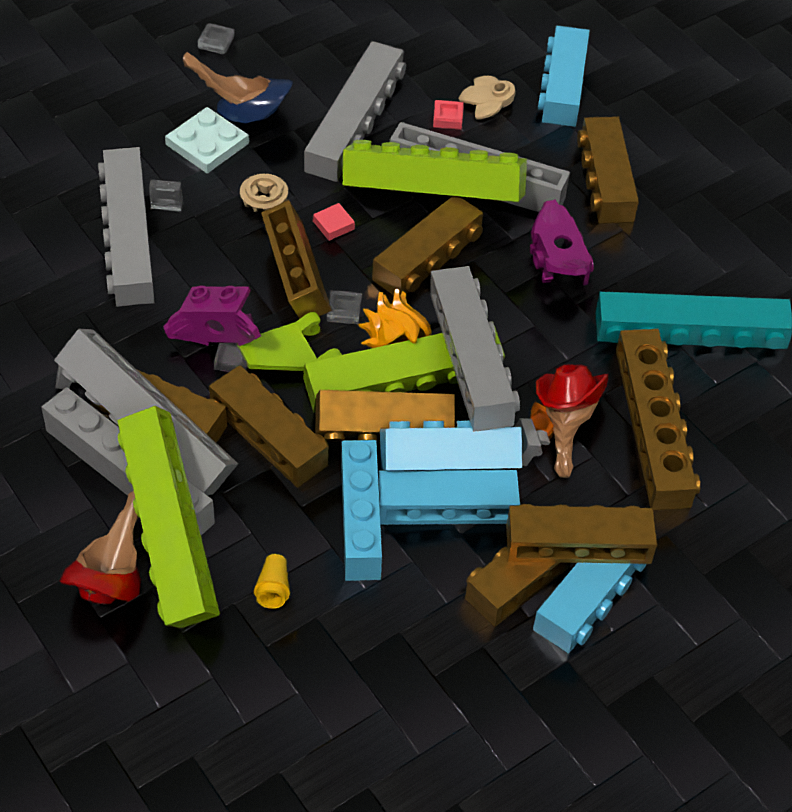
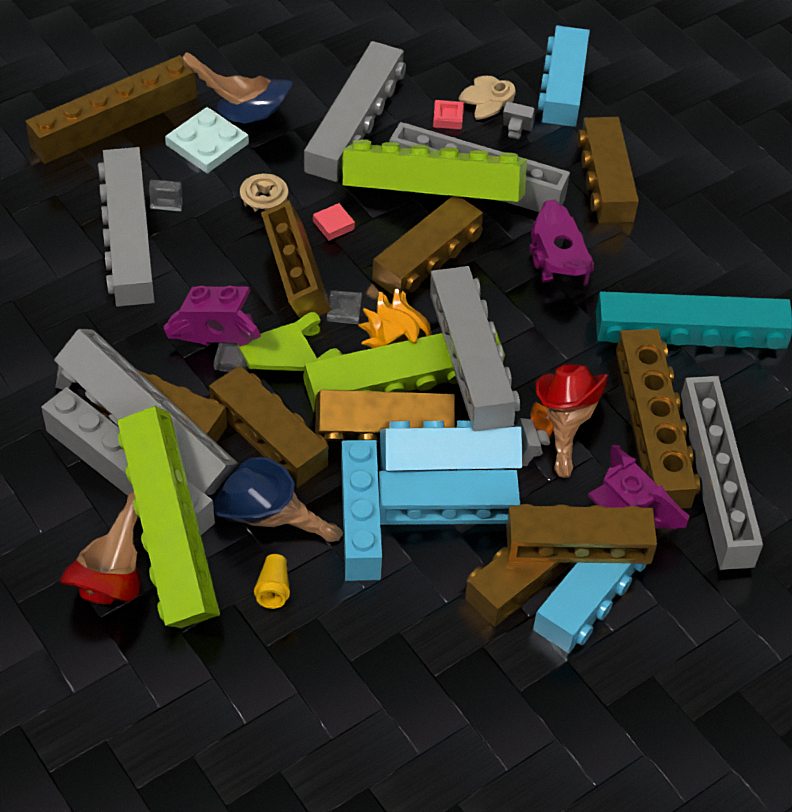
clear tile [198,23,234,54] -> none
none -> pearl gold brick [25,55,197,164]
none -> dark blue hat [213,457,343,542]
none -> light grey tile [503,101,535,139]
none -> magenta piece [588,445,690,529]
none -> light grey brick [680,376,763,570]

